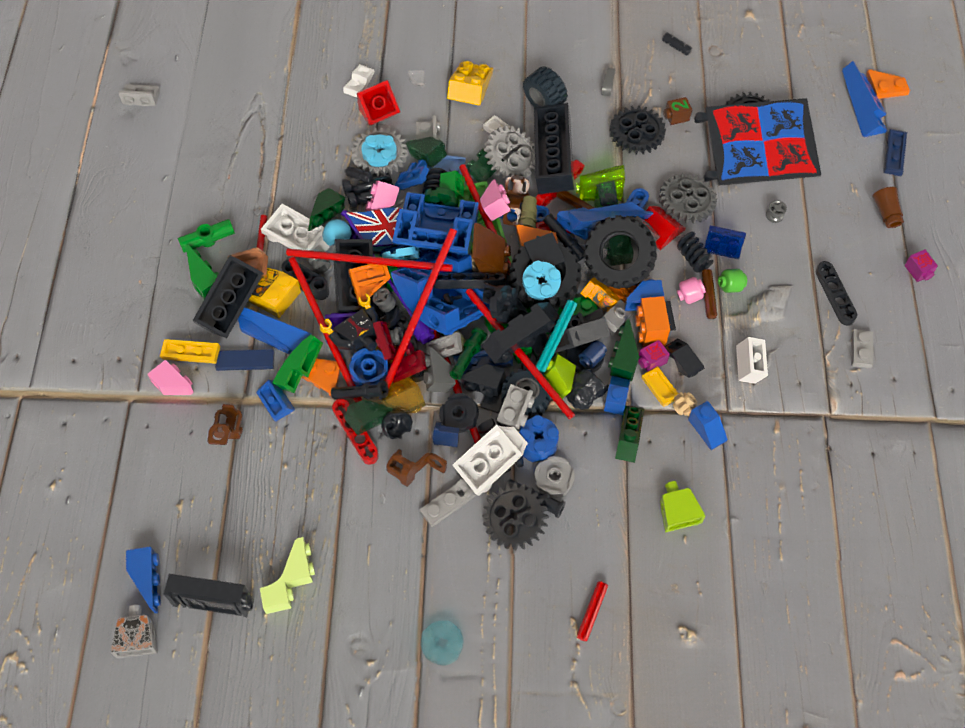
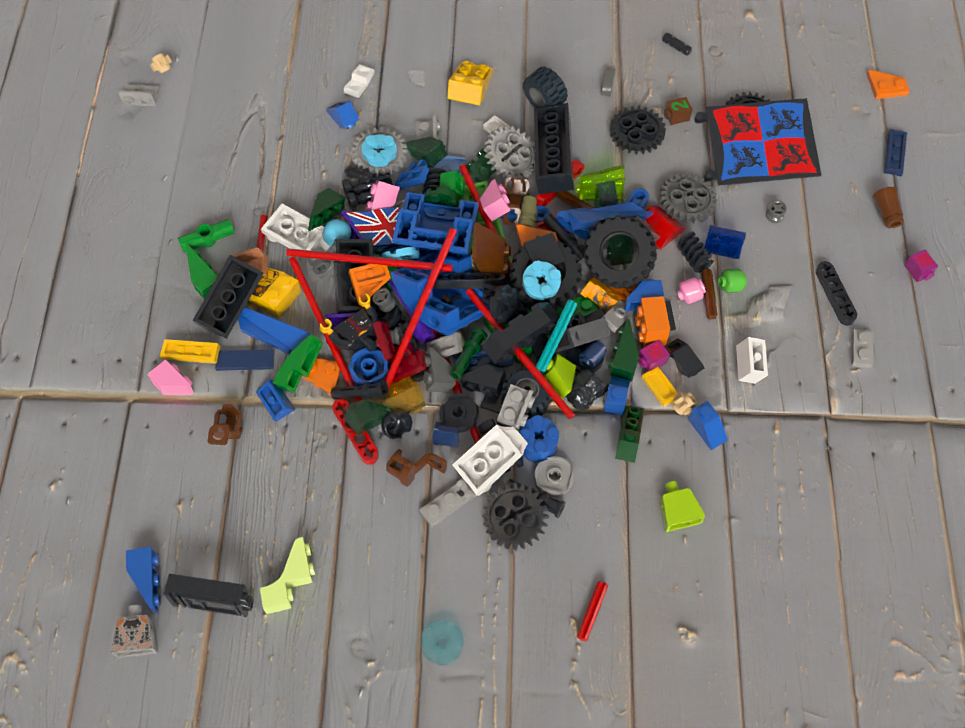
black beam [281,259,329,300] -> none
red slope [356,80,400,125] -> none
blue wedge [842,61,888,137] -> none
none -> tan gear [150,53,172,74]
none -> blue slope [326,101,359,129]

